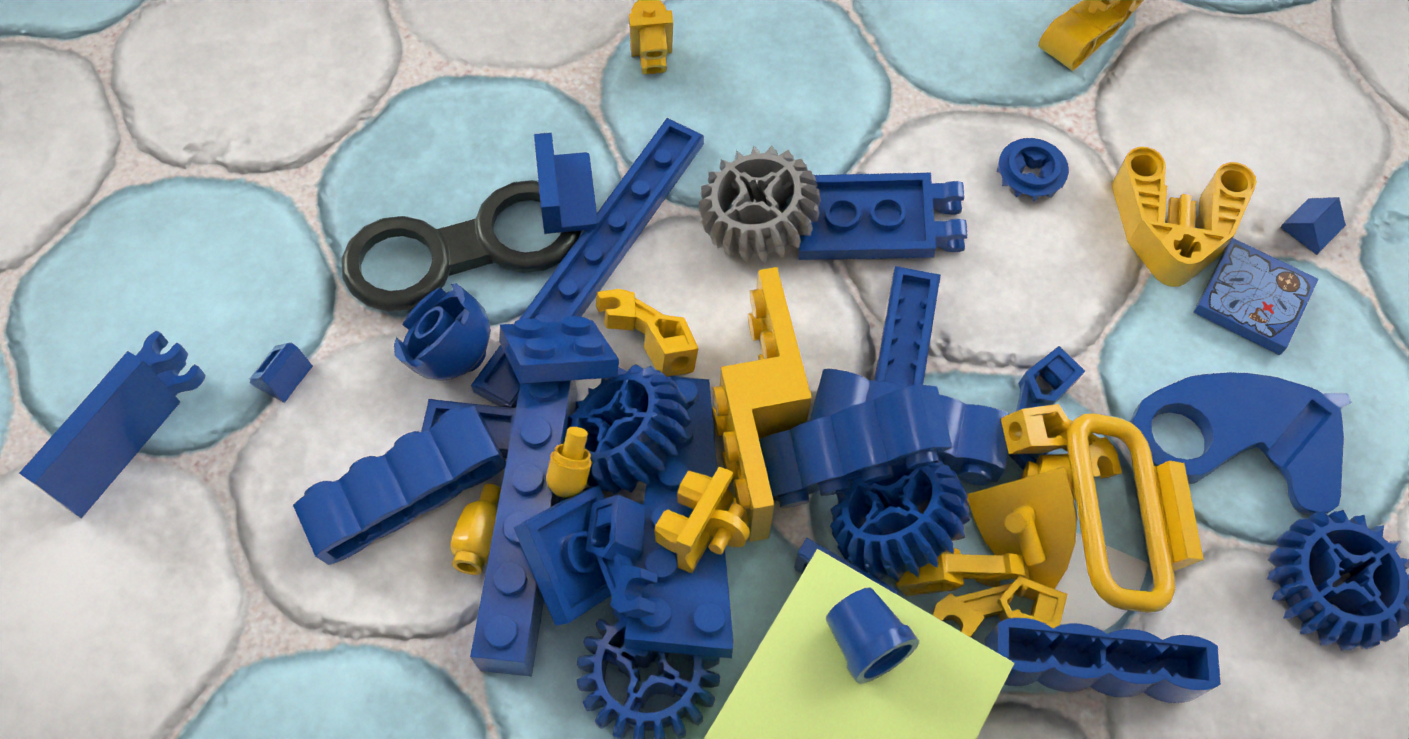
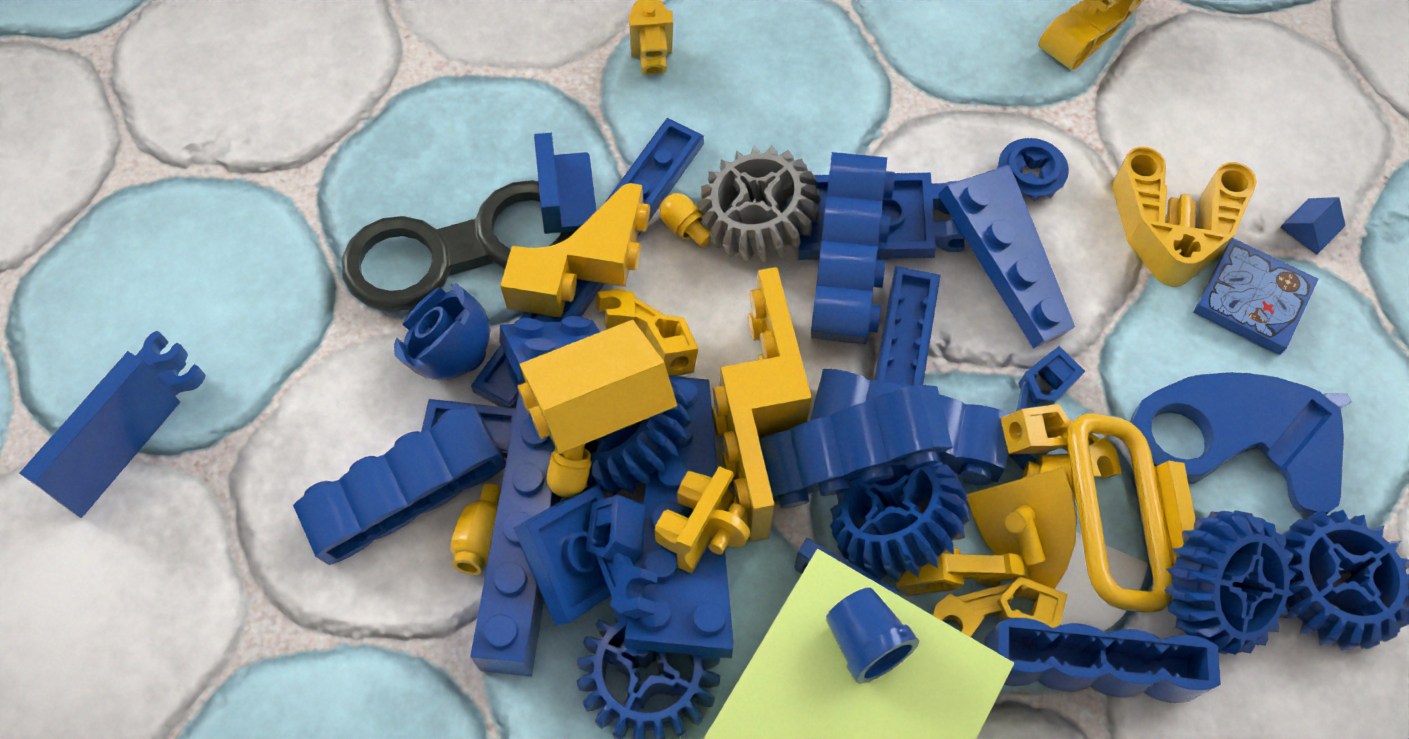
blue slope [249,342,313,403] -> none
none -> yellow arch [500,183,650,318]
none -> yellow brick [517,320,677,454]
none -> yellow cylinder [659,193,712,248]
none -> blue brick [811,152,895,344]
none -> wing [938,164,1075,349]
none -> blue gear [1164,510,1296,655]

